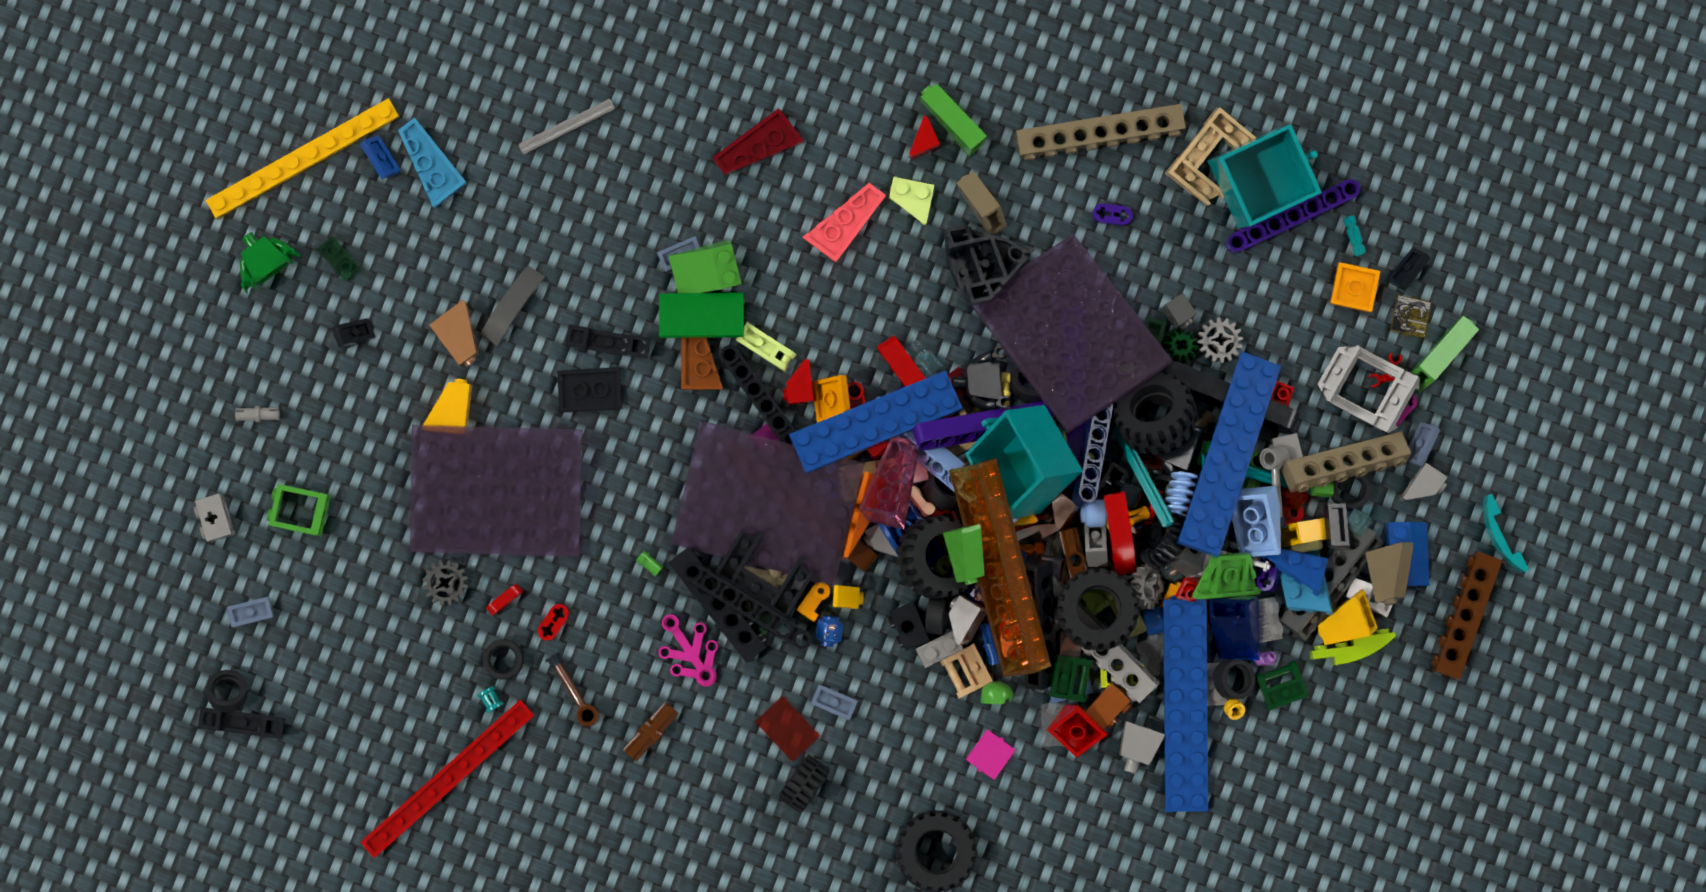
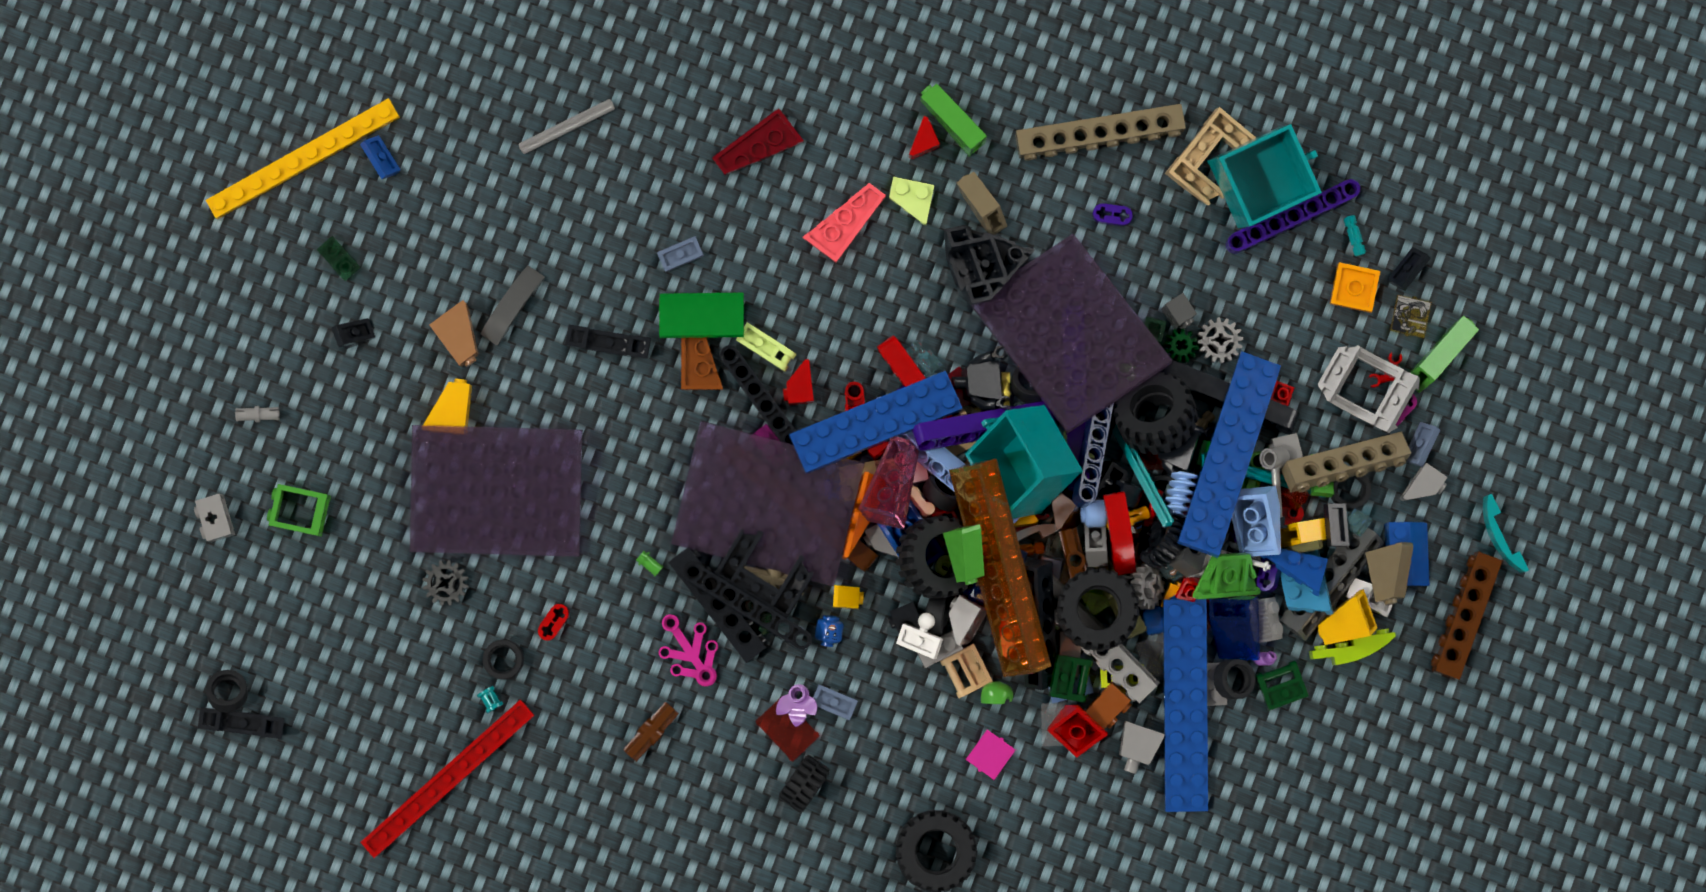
sand blue plate [227,597,274,628] -> none
green torso [240,232,300,294] -> none
dark azure wing [398,117,467,209] -> none
red beam [486,583,524,616] -> none
reddish brown piece [545,652,600,727] -> none
black tile [557,367,623,413] -> none
bright green slope [668,240,742,293] -> none
light orange leg [797,582,830,623] -> none
light orange plate [812,375,850,423] -> none
blue axle [980,622,1002,665] -> none
yellow bush [1224,699,1245,720] -> none
none -> medium lavender plate [776,684,817,727]
none -> white plate [896,613,943,659]

